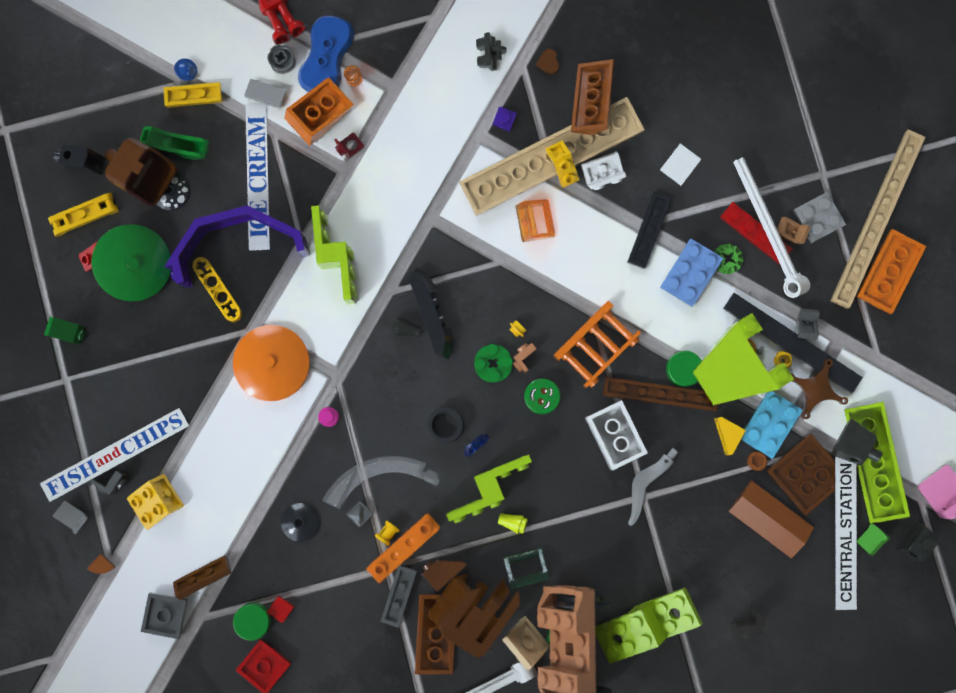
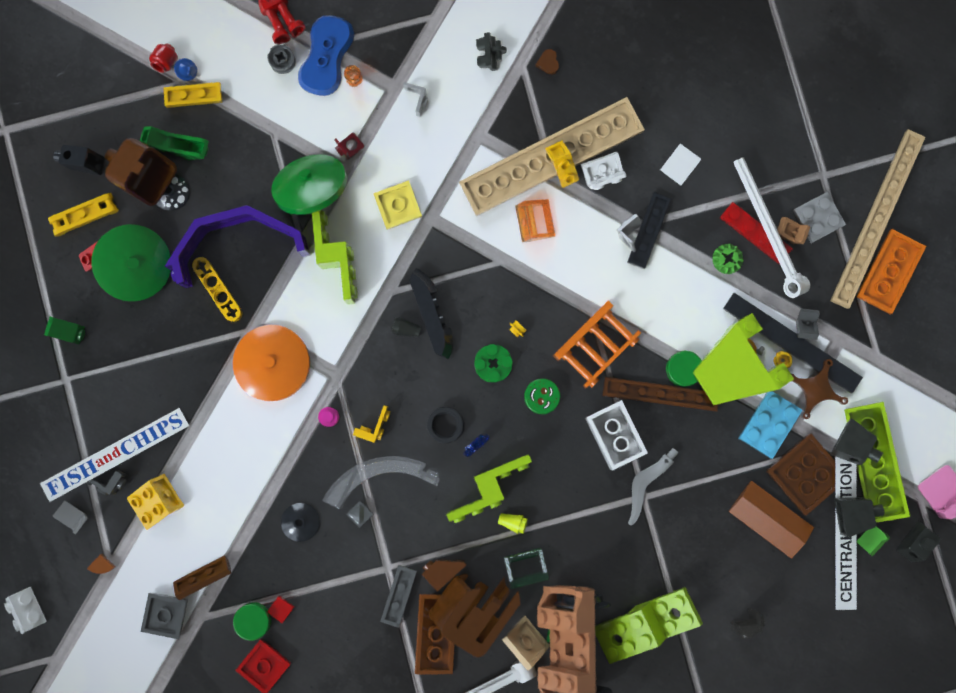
light grey tile [244,78,287,109] -> none
white sticker [246,103,270,250] -> none
orange slope [284,77,354,146] -> none
orange fence [366,513,440,583] -> none
yellow bush [375,520,400,546] -> none
dark purple plate [492,106,517,132] -> none
nougat bracket [513,343,536,373] -> none
dark orange slope [571,59,615,135] -> none
medium blue plate [660,238,723,308] -> none
yellow slope [714,417,746,456] -> none
dark orange tile [747,451,767,471] -> none
none -> white bracket [4,586,47,634]
none -> red head [149,43,178,73]
none -> green dish [271,154,347,215]
none -> yellow bracket [353,405,391,443]
none -> light yellow plate [373,181,422,230]
none -> light grey bracket [403,82,428,117]
none -> light grey bracket [616,214,641,252]
none -> pearl dark grey torso [834,497,885,537]

